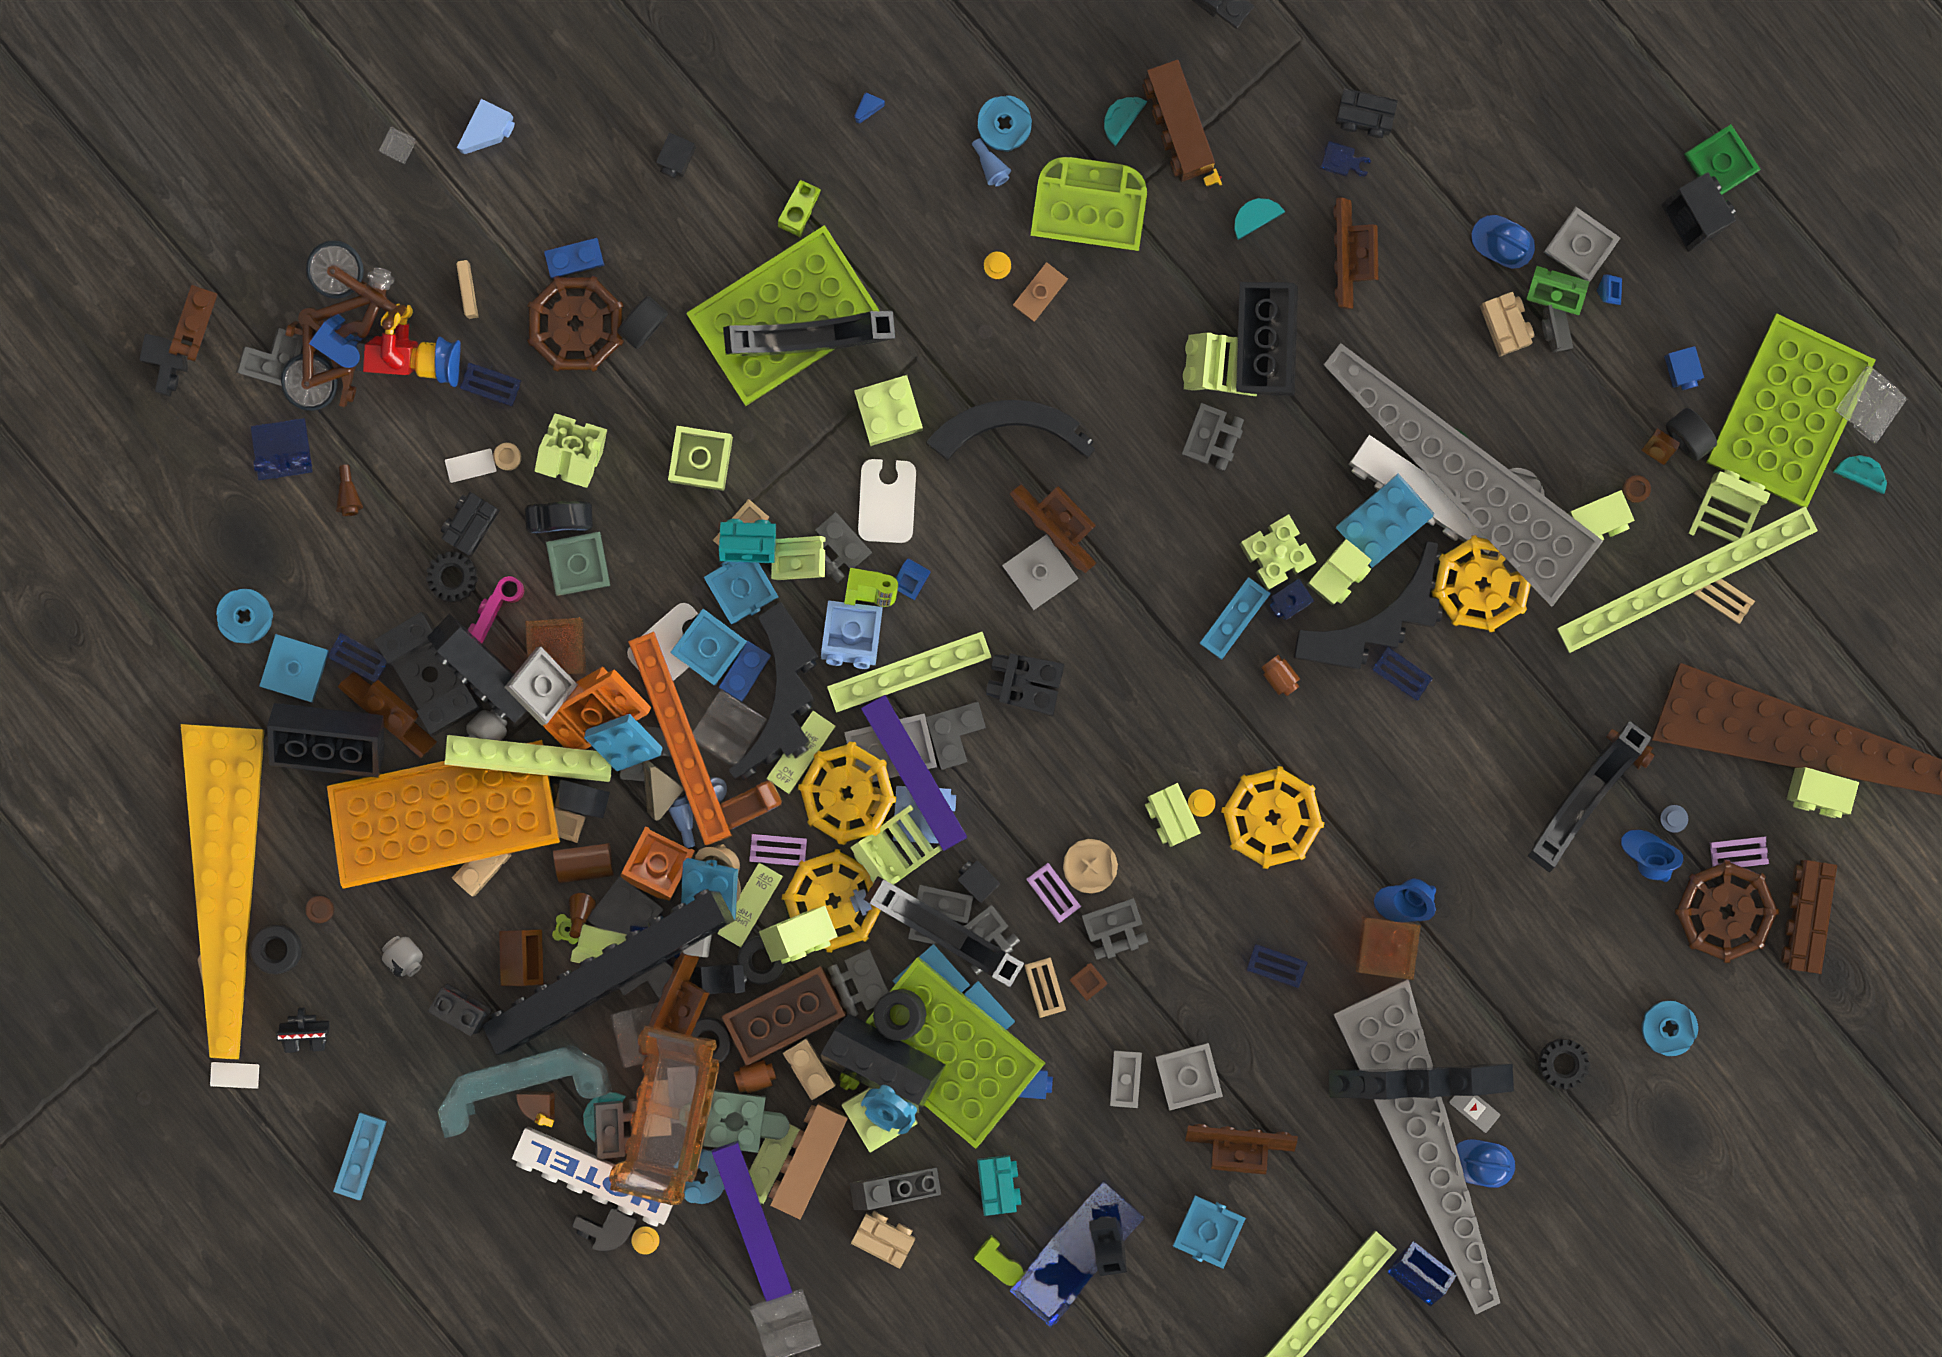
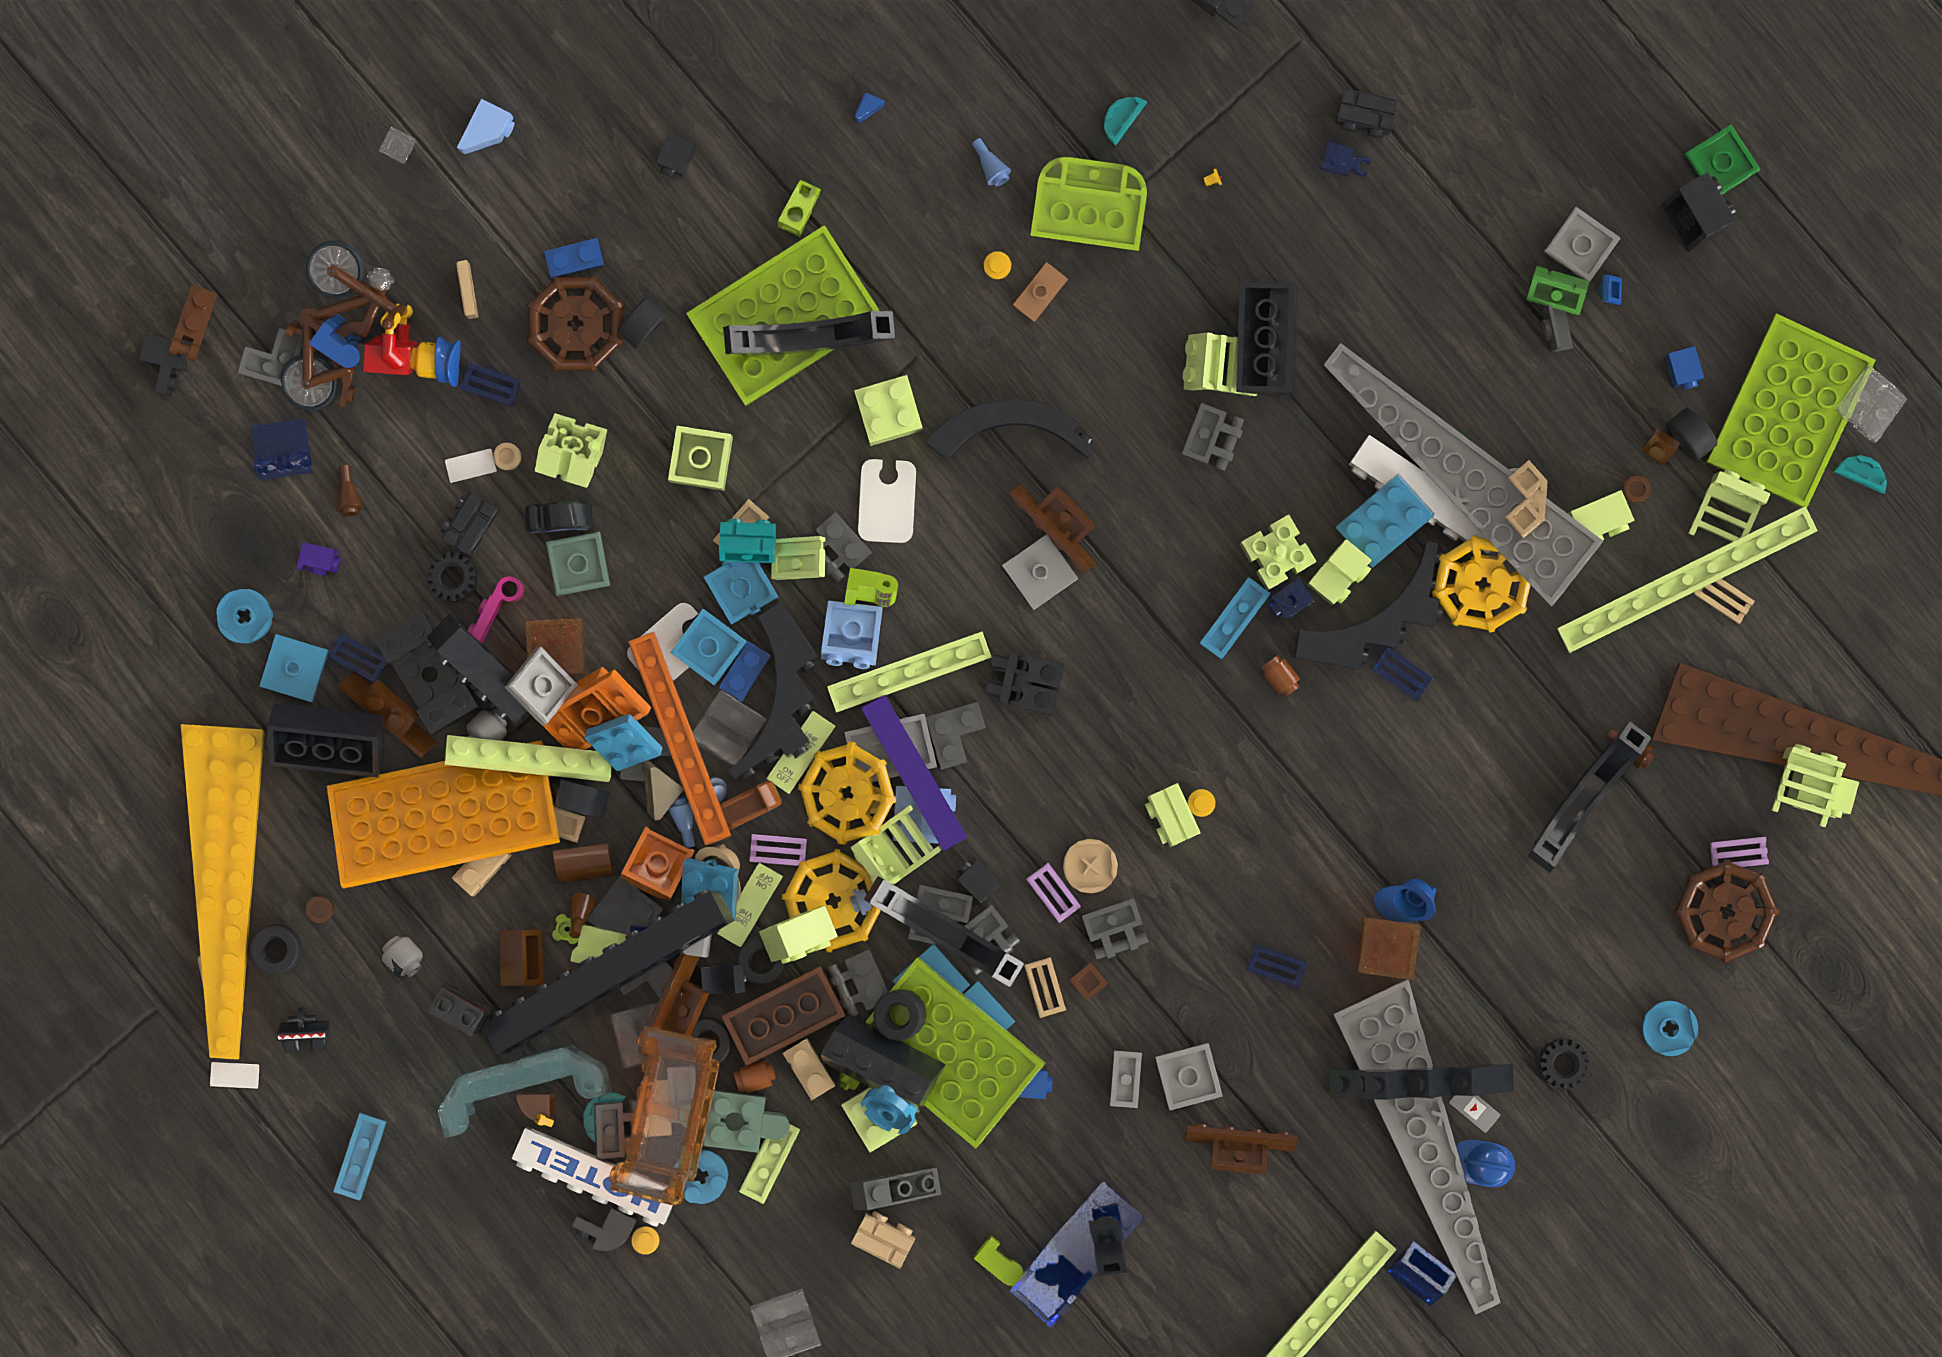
dark purple tile [712,1141,792,1302] -> none
medium nougat brick [768,1101,848,1220] -> none
blue slope [895,559,931,600] -> none
teal brick [977,1155,1022,1216] -> none
dark azure plate [978,96,1032,152] -> none
reddish brown brick [1142,60,1215,182] -> none
dark azure plate [1173,1195,1246,1269] -> none
yellow plate [1221,766,1324,869] -> none
teal tile [1234,198,1285,240] -> none
reddish brown bracket [1333,197,1378,309] -> none
blue piece [1472,215,1535,269] -> none
tan brick [1480,292,1534,357] -> none
blue piece [1621,830,1683,882] -> none
sand blue plate [1660,805,1688,832] -> none
reddish brown brick [1781,860,1837,974] -> none
none -> dark purple brick [296,542,341,576]
none -> tan tile [1505,460,1548,539]
none -> yellowish green plate [1771,744,1846,827]

